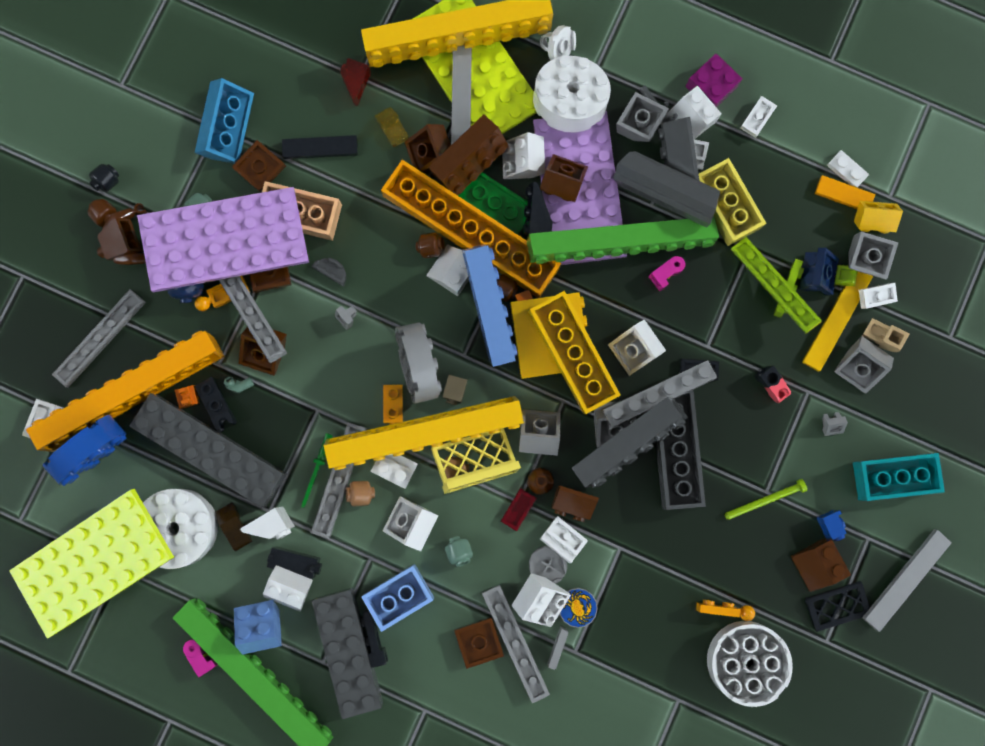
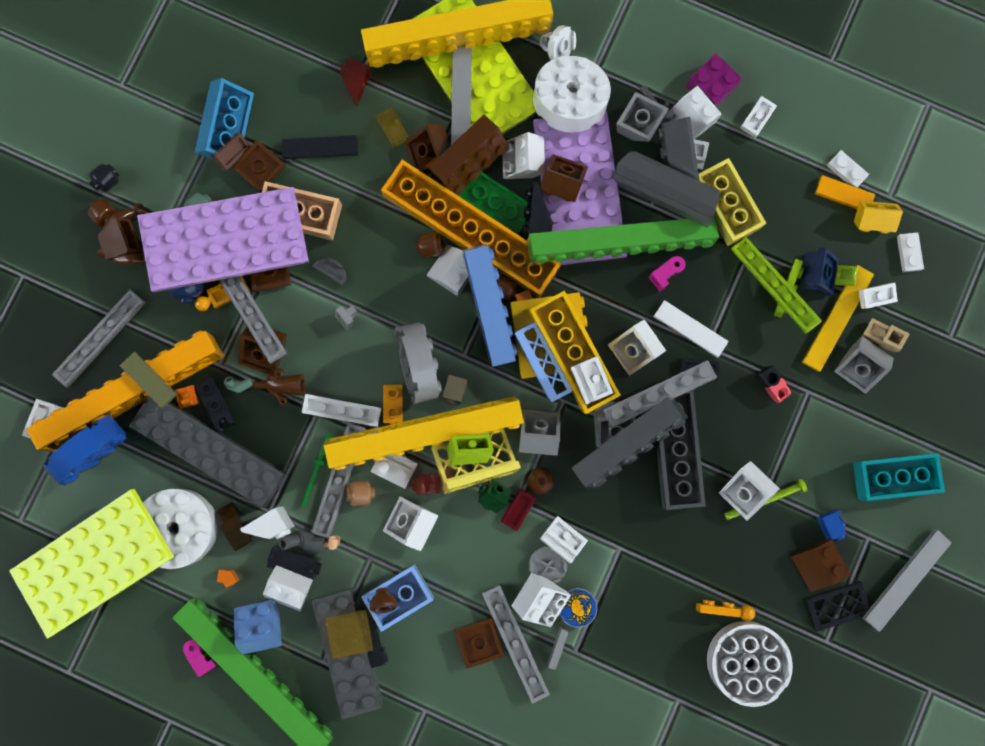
sand green head [445,536,473,567] -> none
reddish brown slope [551,486,599,522] -> none
light grey tile [822,412,848,436] -> none
light grey slope [848,232,898,280] -> none
none -> olive tile [119,352,178,408]
none -> reddish brown tile [211,132,251,171]
none -> orange piece [217,569,240,588]
none -> reddish brown piece [253,368,306,405]
none -> dark grey arm [279,530,340,554]
none -> white plate [302,394,382,427]
none -> clear yellow tile [326,609,374,659]
none -> reddish brown brick [370,588,398,613]
none -> clear red slope [412,473,441,495]
none -> lime brick [446,434,494,466]
none -> dark green brick [478,479,511,513]
none -> light blue fence [514,322,572,402]
none -> white plate [570,356,613,404]
none -> white tile [654,300,729,358]
none -> white slope [719,461,780,521]
none -> white plate [897,233,924,273]

